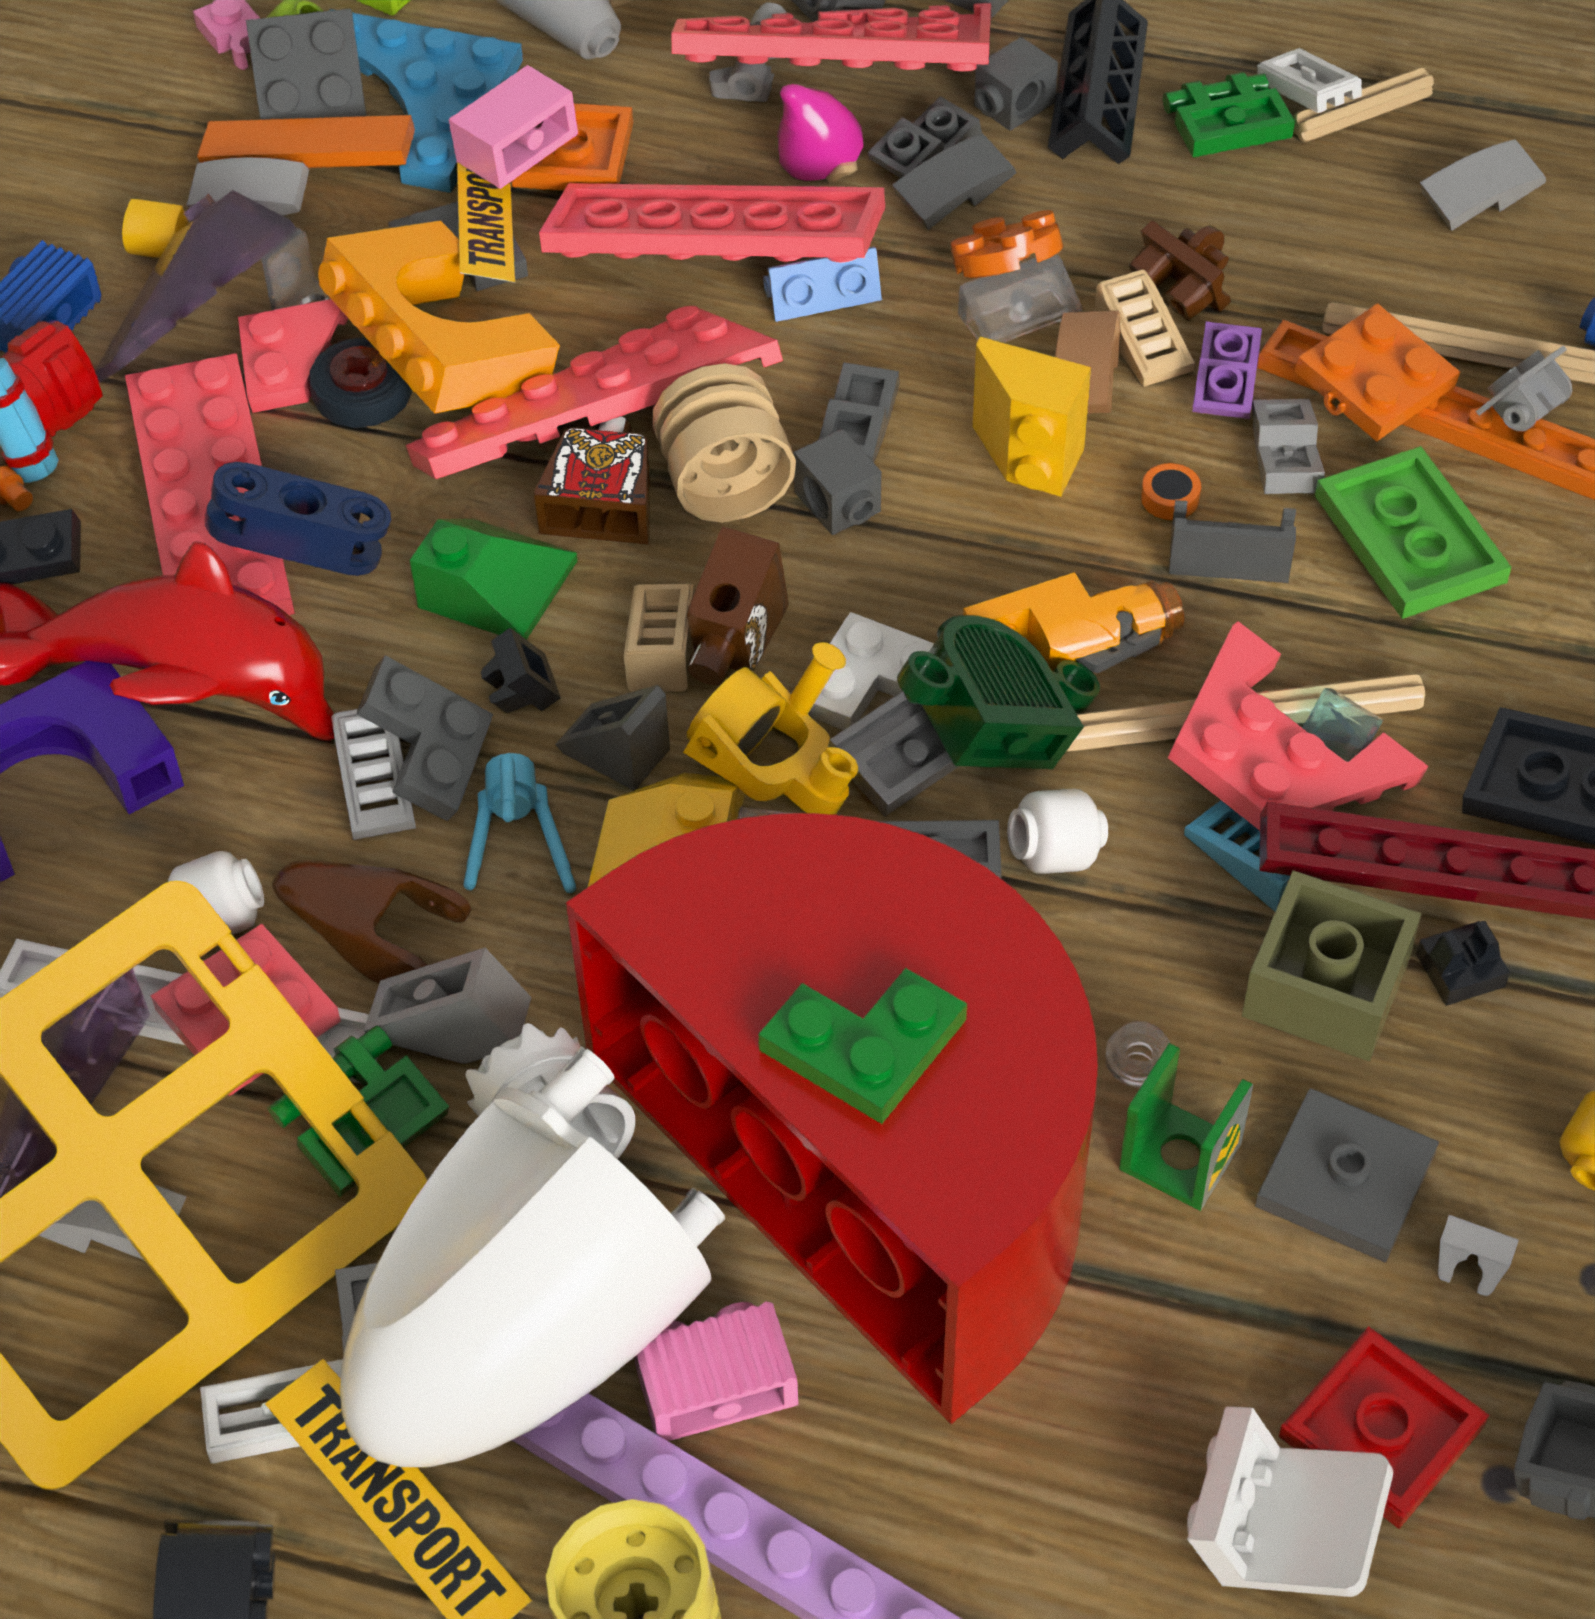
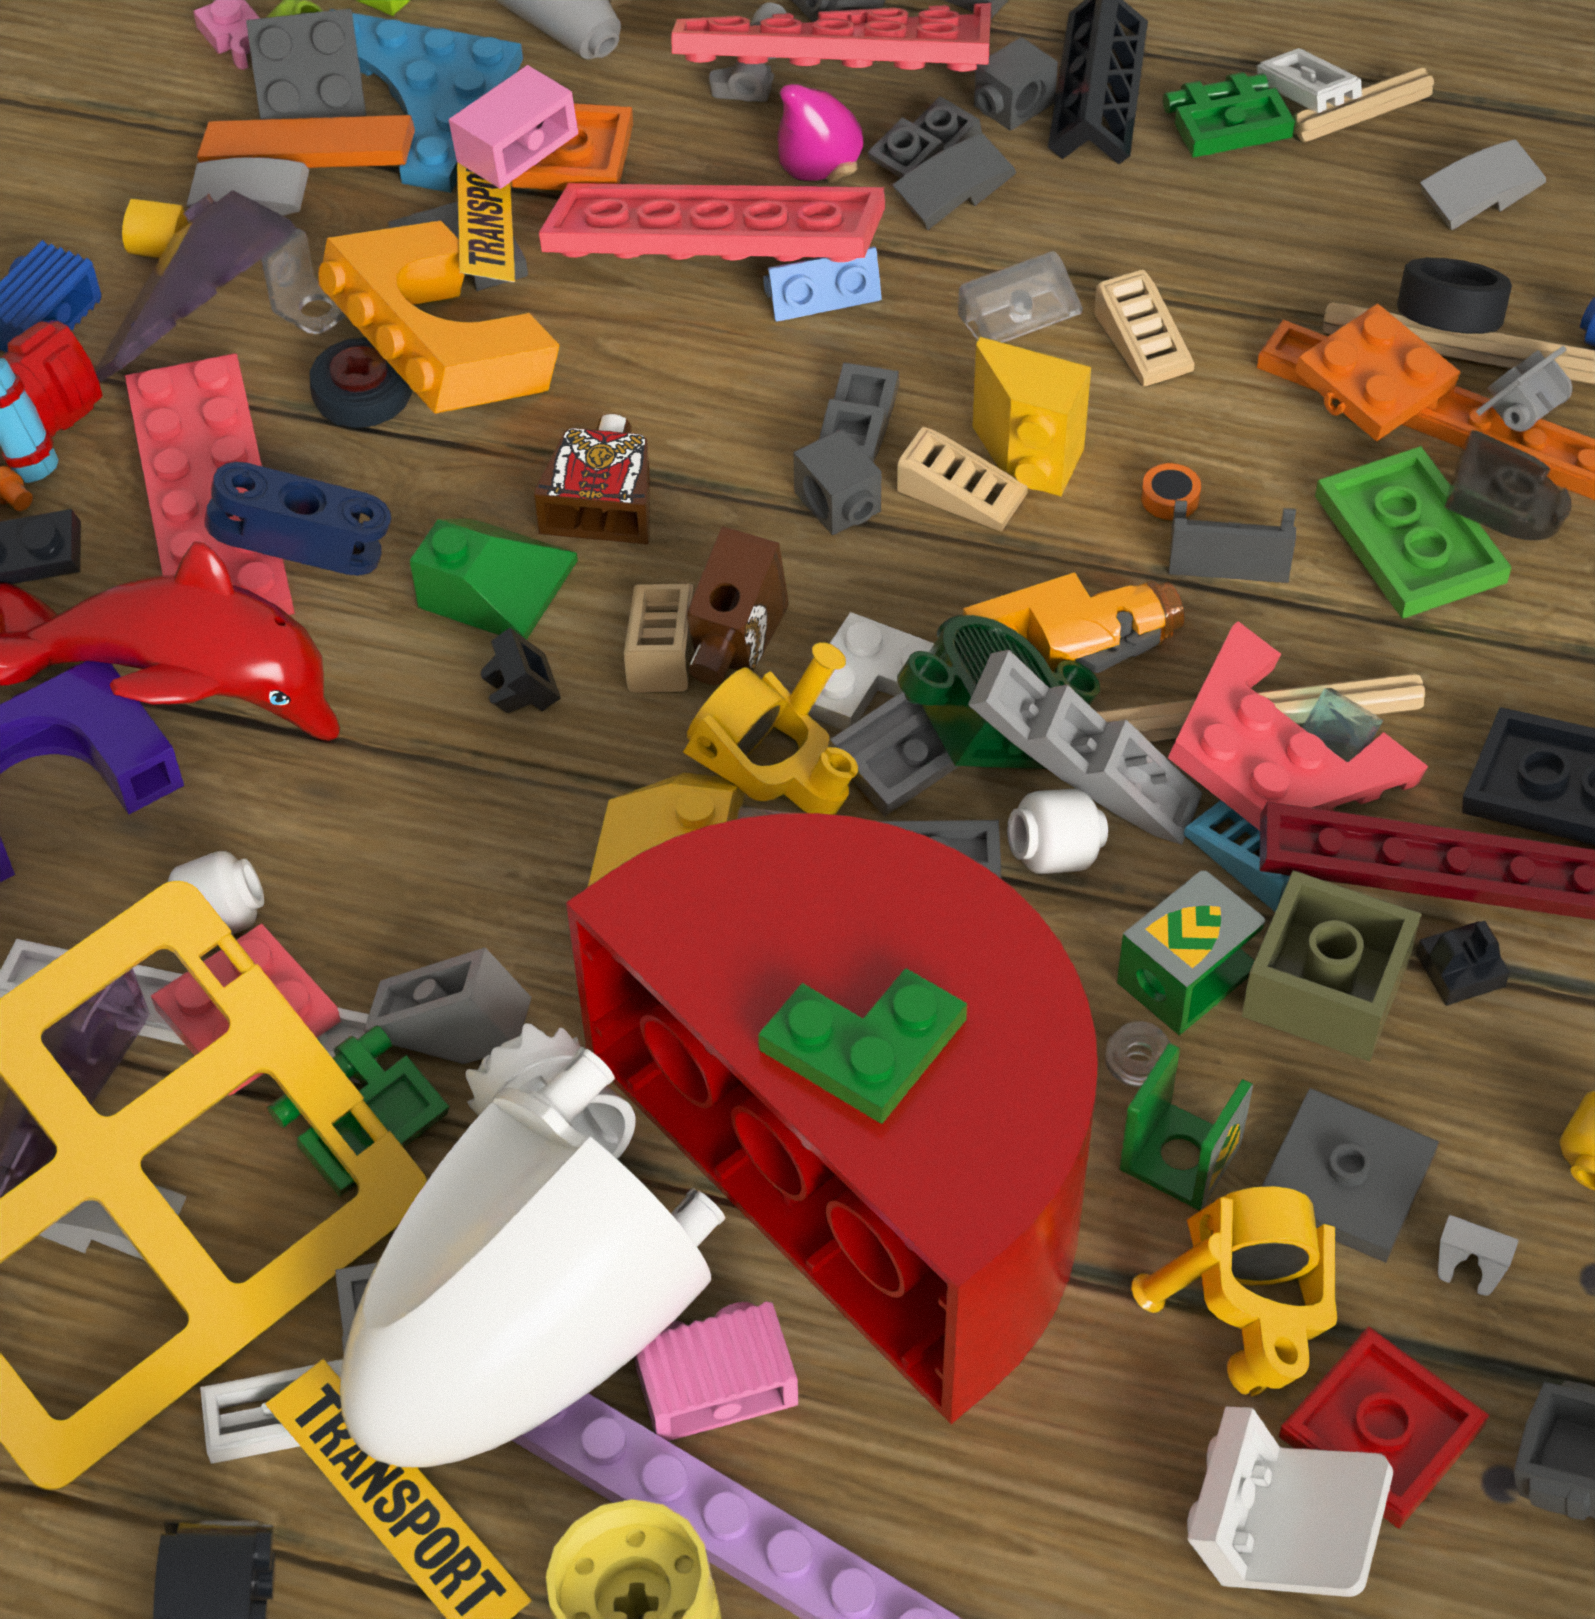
coral wing [238,299,348,413] -> none
reddish brown animal [272,860,472,984] -> none
light grey slope [331,709,416,840] -> none
dark grey plate [356,655,493,821] -> none
coral wing [406,306,783,479] -> none
medium azure plant [463,753,576,894] -> none
dark grey slope [555,685,670,790] -> none
tan wheel [652,363,796,523] -> none
orange plate [950,210,1063,278] -> none
medium nougat slope [1055,310,1121,414] -> none
reddish brown hips [1129,220,1232,321] -> none
medium lavender slope [1192,322,1262,419] -> none
light grey slope [1252,399,1325,494] -> none
none -> tan slope [897,426,1028,532]
none -> light grey slope [968,650,1203,845]
none -> piece [1117,870,1265,1036]
none -> yellow piece [1131,1186,1337,1397]
none -> black tyre [1397,257,1512,334]
none -> clear smoke tile [1444,429,1572,541]

